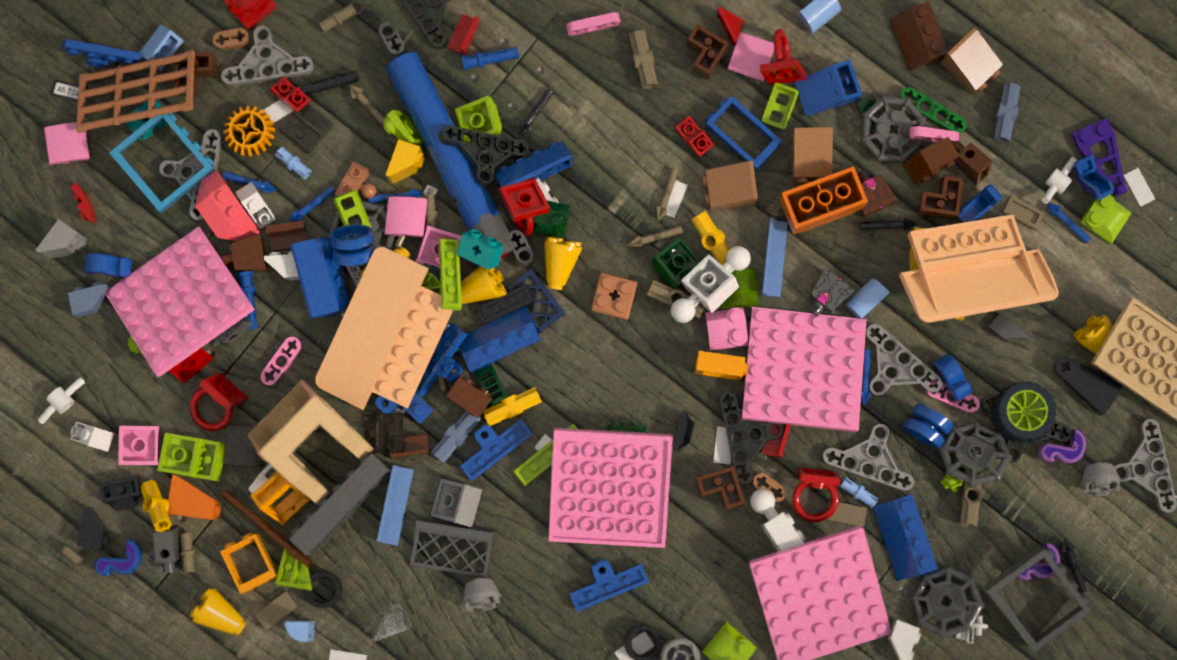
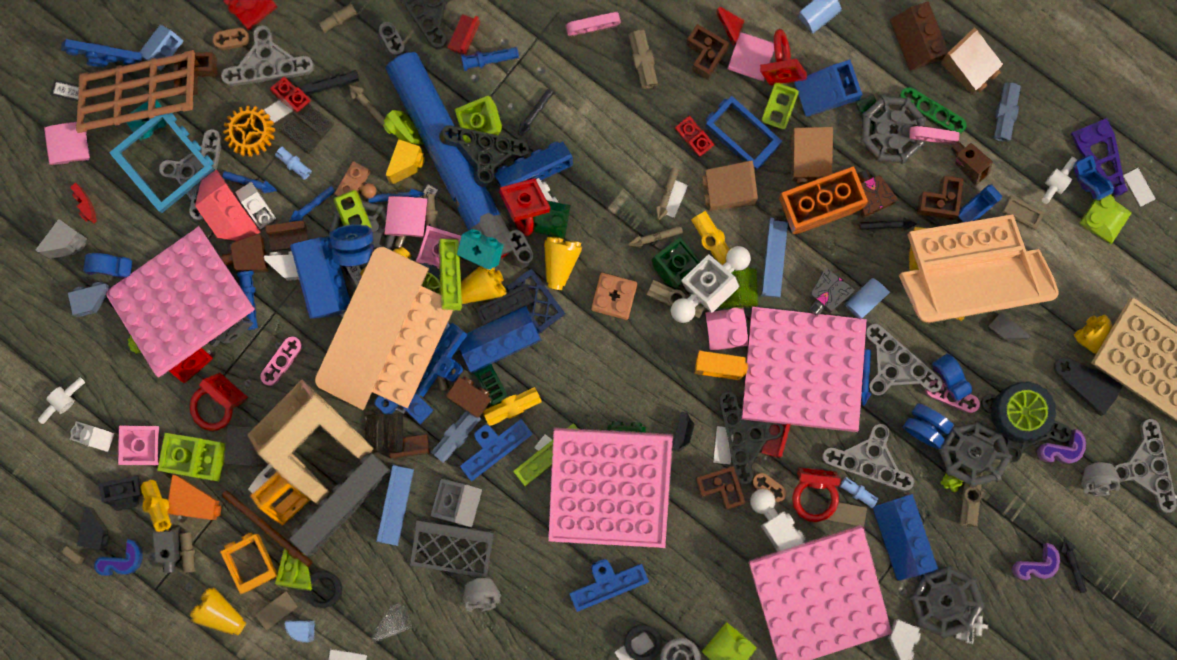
reddish brown brick [903,137,960,184] -> none
dark grey window [983,544,1091,652] -> none
blue piece [1047,203,1091,244] -> none

